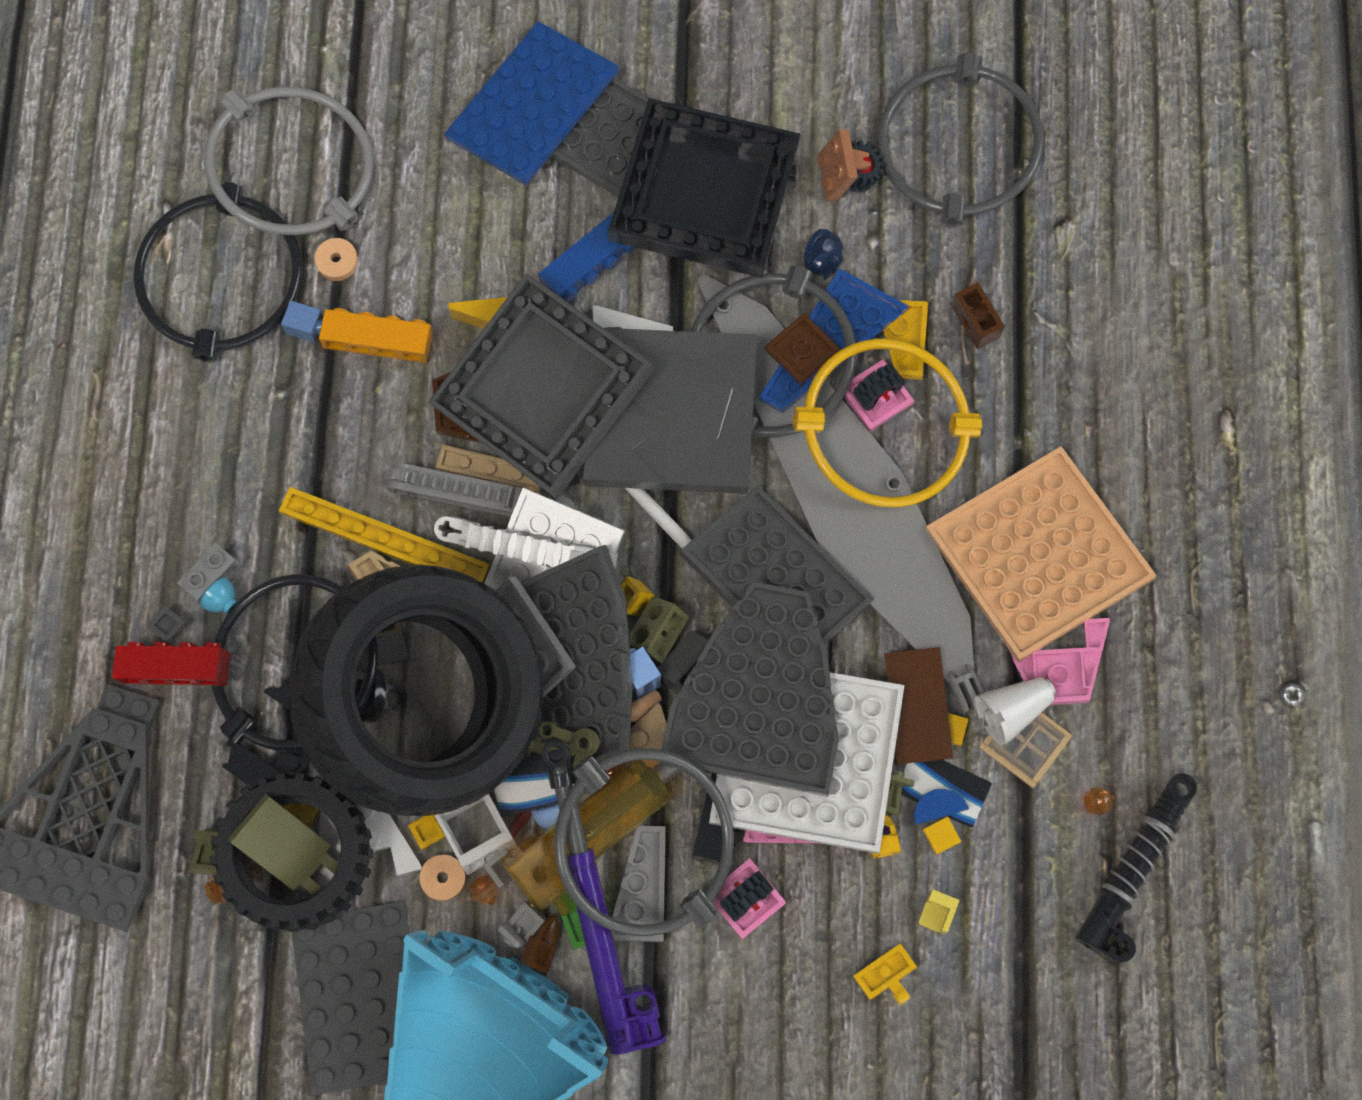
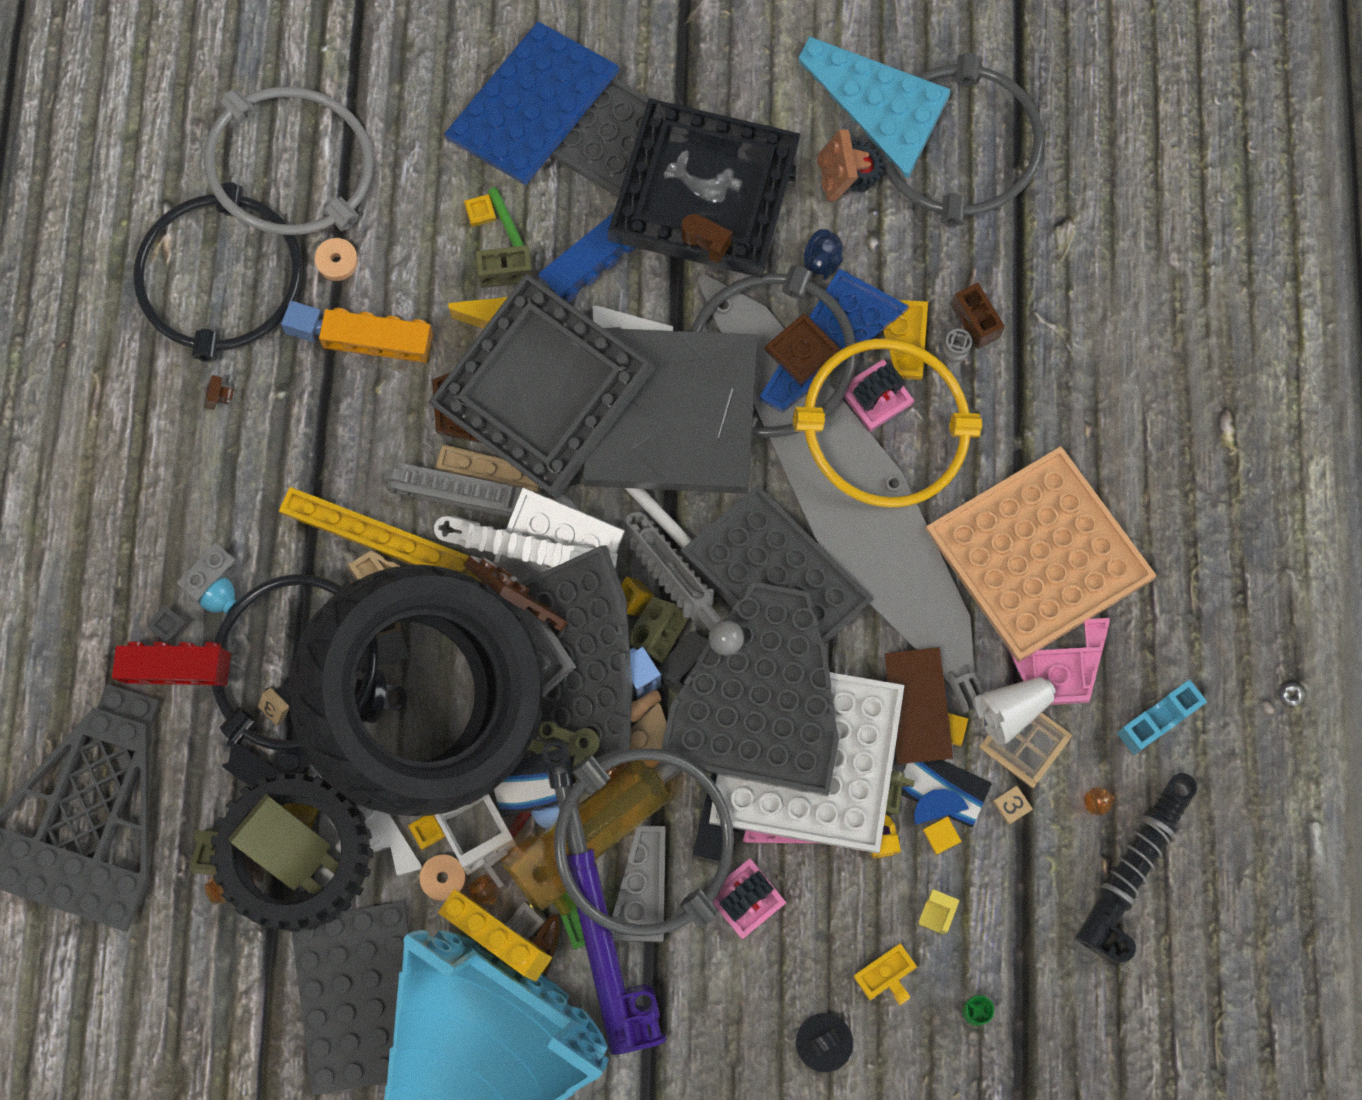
none -> reddish brown tile [203,375,234,410]
none -> tan tile [258,688,289,726]
none -> yellow arch [438,889,552,982]
none -> yellow tile [464,194,497,228]
none -> reddish brown wing [464,556,568,631]
none -> olive brick [476,245,533,288]
none -> bright green bar [488,187,524,247]
none -> light grey gear [620,512,744,656]
none -> clear animal [664,150,742,203]
none -> reddish brown leg [681,214,732,264]
none -> black tile [795,1013,854,1073]
none -> medium azure wing [799,36,950,178]
none -> light grey wheel [943,328,972,363]
none -> green wheel [962,995,994,1026]
none -> tan tile [993,786,1033,826]
none -> medium azure arch [1117,679,1207,756]

